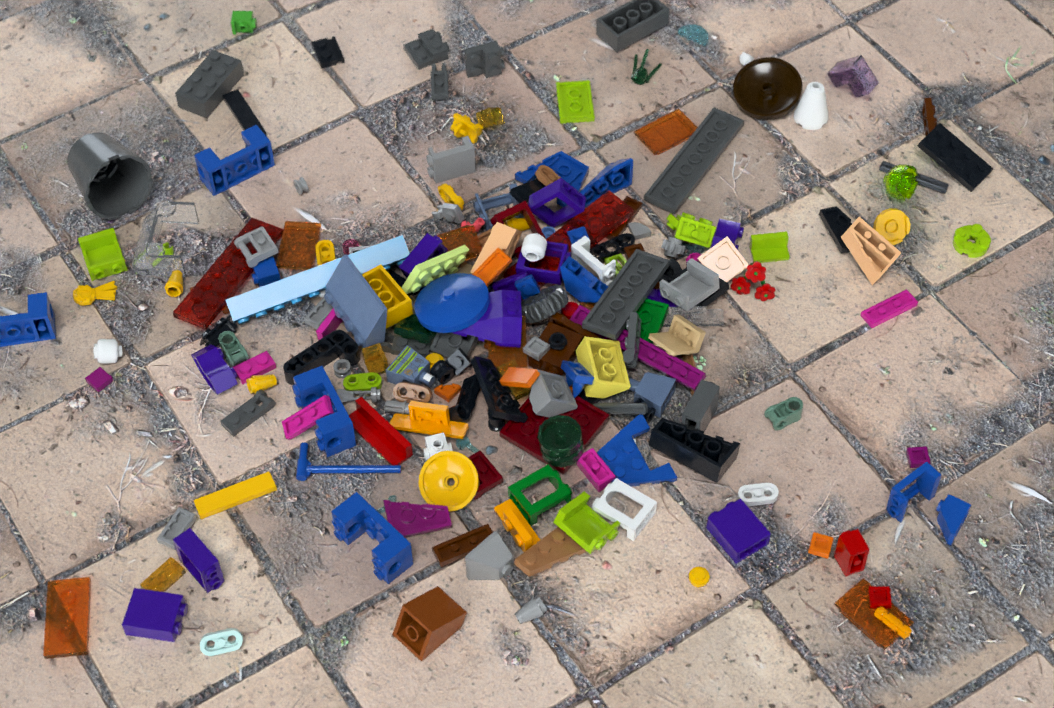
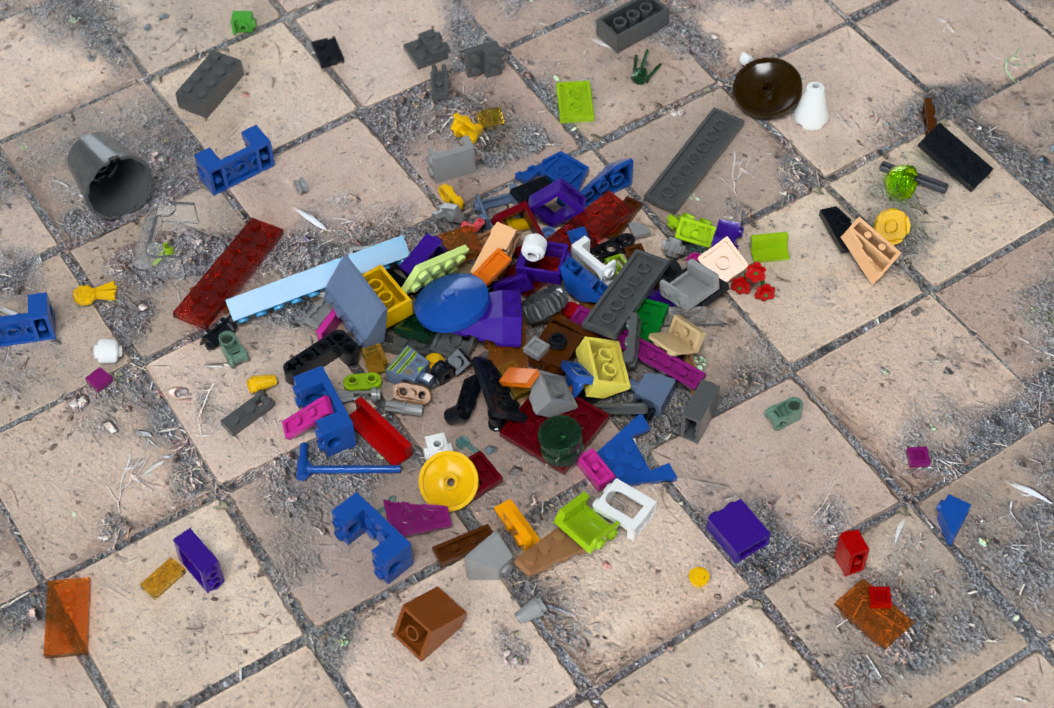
lime panel [78,228,127,281] -> none
dark purple brick [122,588,188,642] -> none
light grey plate [157,507,197,550] -> none
yellow cone [165,270,183,297] -> none
dark purple brick [191,344,238,395] -> none
yellow tile [193,471,277,519] -> none
light aqua plate [200,628,243,656] -> none
black tile [222,89,267,136] -> none
dark pink plate [233,351,276,385] -> none
light grey plate [234,226,279,268] -> none
blue slope [251,256,281,287] -> none
clear orange piece [276,221,321,270] -> none
yellow plate [315,240,336,266] -> none
light grey bush [333,359,351,379] -> none
clear pink bush [342,239,359,255] -> none
light orange bracket [390,401,469,439] -> none
orange tile [434,383,461,403] -> none
green panel [508,464,572,526] -> none
blue plate [515,274,540,300] -> none
medium nougat plate [535,165,560,186] -> none
clear orange piece [634,108,698,155] -> none
black wedge [649,418,740,483] -> none
clear light blue tile [677,25,709,46] -> none
white plate [737,483,779,506] -> none
orange plate [808,532,834,559] -> none
clear purple brick [827,55,879,98] -> none
dark pink tile [860,289,918,328] -> none
light orange axle [874,607,912,639] -> none
blue panel [886,461,941,523] -> none
lime plate [953,224,991,258] -> none

